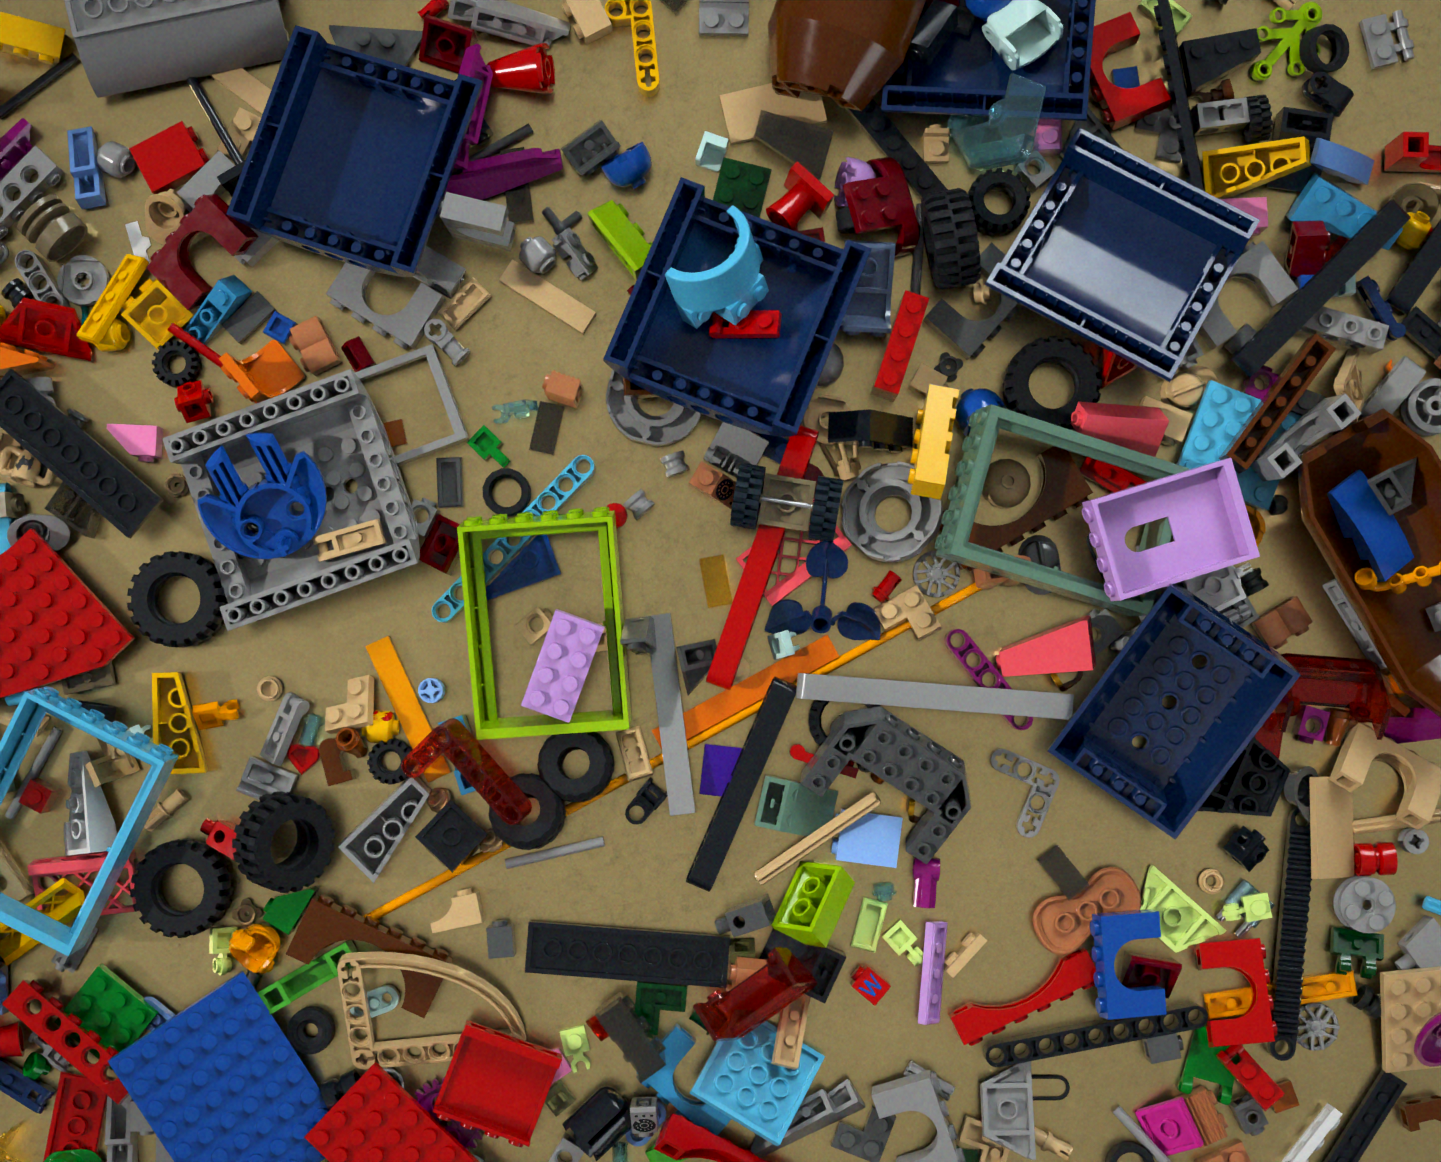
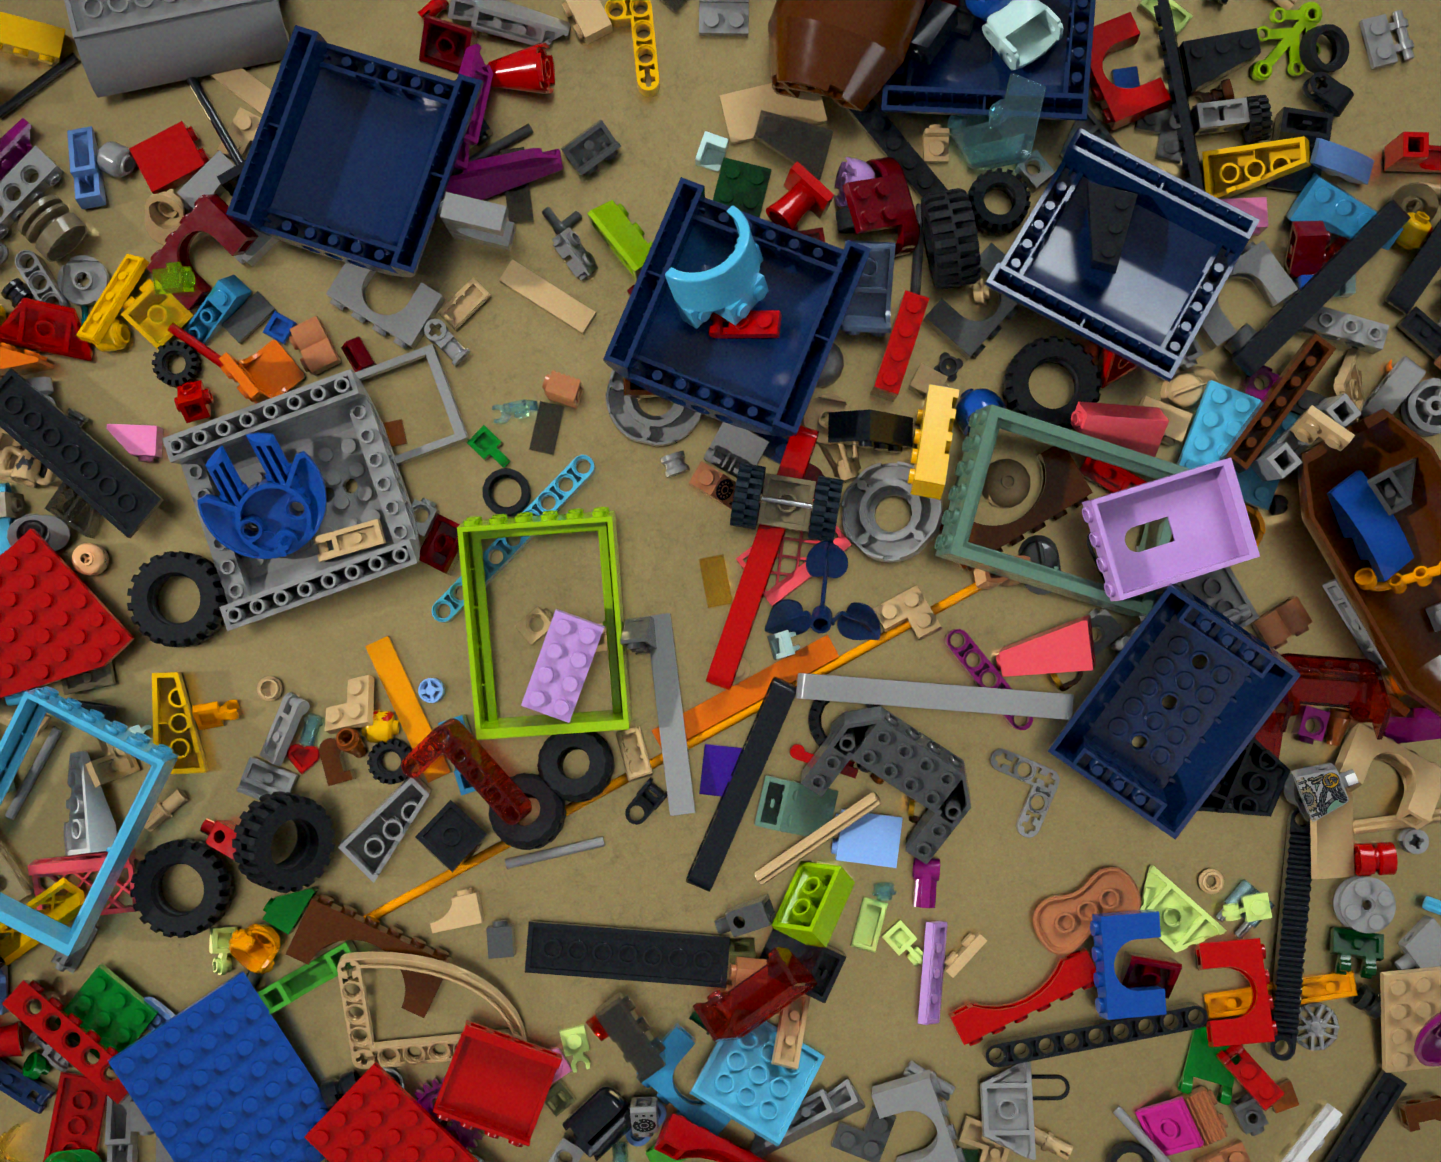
red brick [18,778,61,814] -> none
white sticker [125,221,151,265] -> none
tan plate [164,473,189,497] -> none
tan plate [232,899,262,929] -> none
black tyre [287,1006,335,1054] -> none
dark grey wing [329,25,423,66] -> none
light aqua plate [350,985,400,1018] -> none
light grey hinge [413,246,466,299] -> none
tan plate [427,788,451,813] -> none
dark grey tile [436,457,464,508] -> none
tan plate [480,827,503,853] -> none
blue wing [486,534,561,601] -> none
light grey head [519,236,556,274] -> none
blue cylinder [601,142,652,189] -> none
red tile [606,503,628,528] -> none
light grey wheel [623,489,655,520] -> none
dark green plate [633,981,688,1035] -> none
dark grey slope [676,639,717,696] -> none
red brick [850,964,891,1006] -> none
red pin [872,570,902,603] -> none
light grey wheel [913,550,960,597] -> none
bright pink brick [1032,119,1062,157] -> none
clear smoke tile [1038,845,1089,901] -> none
dark grey brick [1143,1033,1184,1064] -> none
white plate [1181,562,1253,611] -> none
black brick [1223,826,1269,872] -> none
pearl dark grey wheel [1240,567,1269,597] -> none
dark blue plate [1356,275,1406,342] -> none
none -> light nougat head [72,543,109,576]
none -> clear neon green brick [152,262,195,295]
none -> black wedge [1086,182,1138,274]
none -> tan plate [1289,405,1355,451]
none -> torso [1291,763,1359,822]

